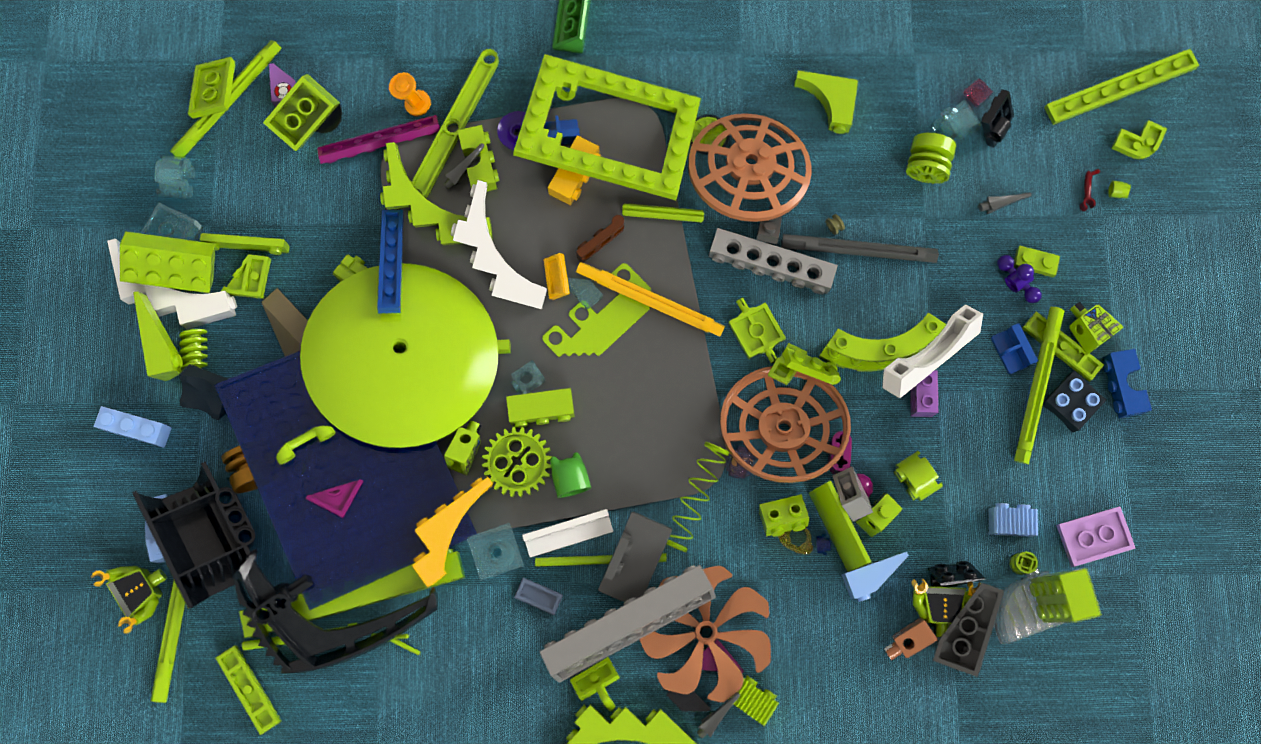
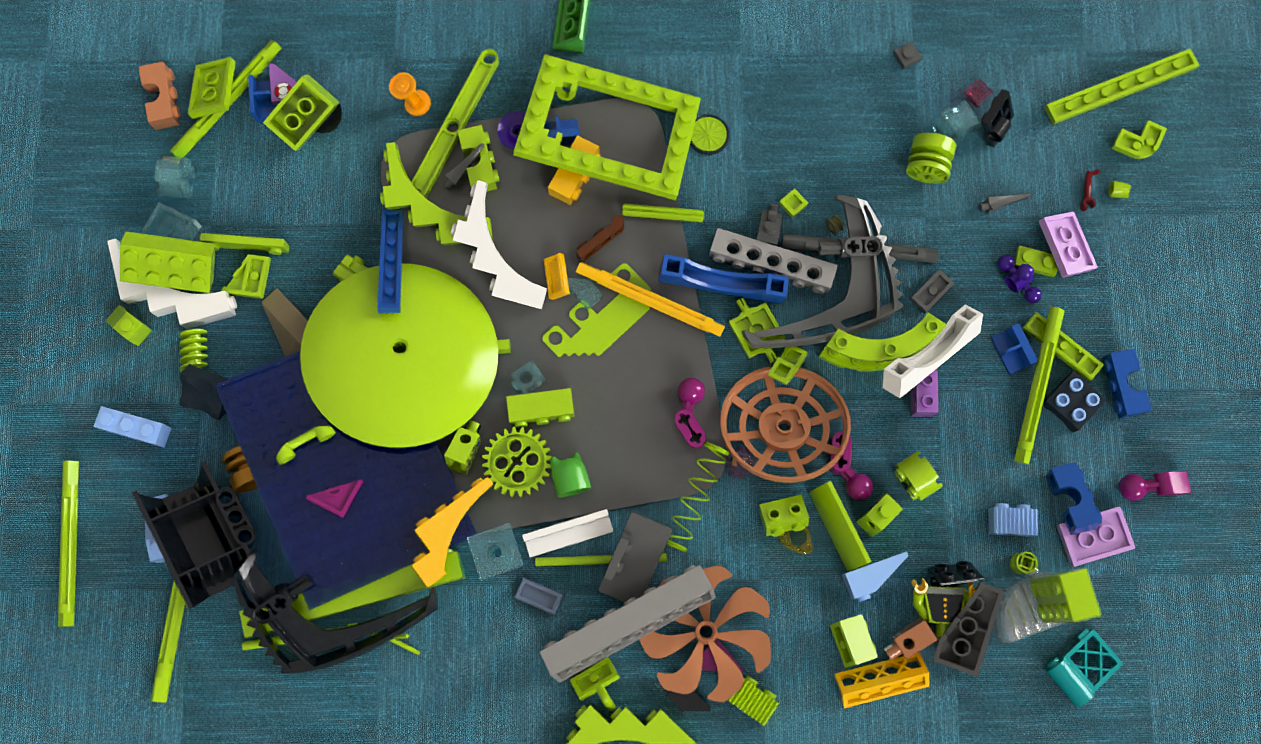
torso [91,566,167,634] -> none
lime wedge [133,291,183,381] -> none
lime plate [215,645,282,735] -> none
magenta plate [317,115,440,164] -> none
nougat dish [688,114,811,222] -> none
dark grey piece [697,692,740,738] -> none
lime plate [783,348,841,385] -> none
lime arch [794,70,858,134] -> none
clear blue plate [816,533,831,556] -> none
light grey slope [833,467,873,522] -> none
lime torso [1069,302,1124,355] -> none
none -> lime piece [58,461,79,627]
none -> lime slope [105,304,152,346]
none -> nougat arch [139,61,181,130]
none -> blue panel [248,75,275,123]
none -> blue arch [658,254,789,304]
none -> magenta beam [675,377,706,449]
none -> dark grey piece [742,195,903,348]
none -> lime plate [779,188,808,218]
none -> brick [830,614,878,668]
none -> yellow fence [834,652,929,708]
none -> dark grey plate [893,42,922,70]
none -> dark grey plate [910,269,955,314]
none -> lavender plate [1039,211,1098,278]
none -> blue arch [1046,462,1102,535]
none -> teal piece [1046,628,1123,707]
none -> magenta beam [1119,471,1191,501]

